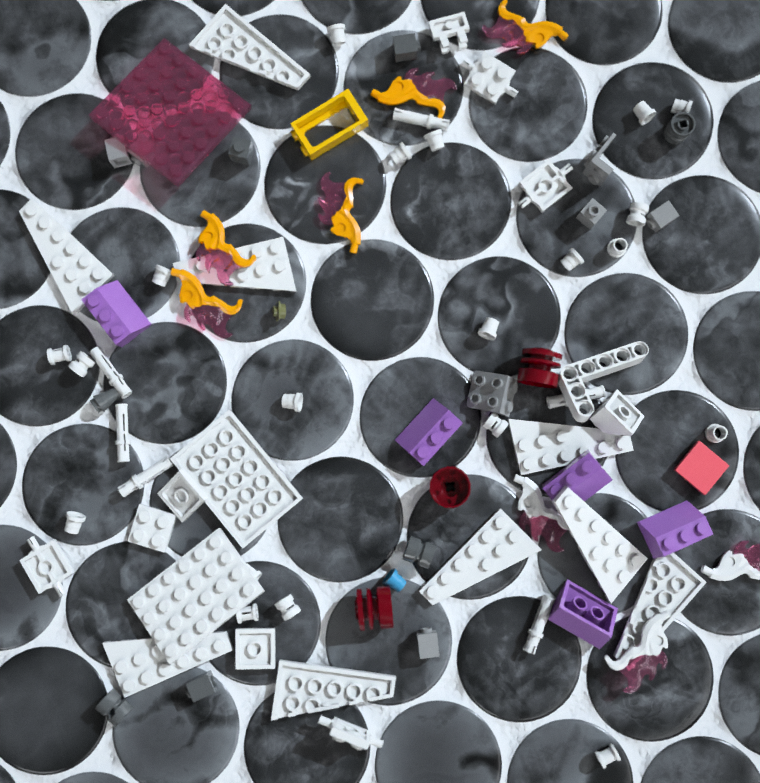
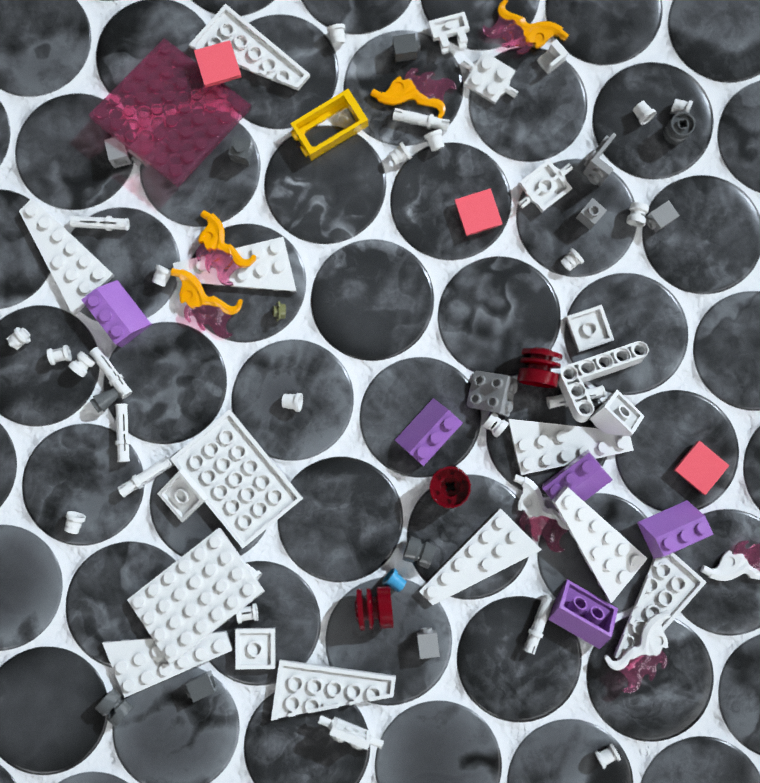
white plate [19,536,75,597] -> none
white plate [128,504,177,552] -> none
white wheel [274,594,301,621] -> none
piece [318,172,364,254] -> none
white piece [478,317,499,340] -> none
white piece [607,238,628,258] -> none
white piece [705,424,728,443] -> none
none -> white hose [7,327,31,350]
none -> white pin [70,216,130,231]
none -> coral tile [194,40,242,88]
none -> coral tile [454,188,502,236]
none -> white panel [537,39,568,74]
none -> white tile [565,305,614,353]

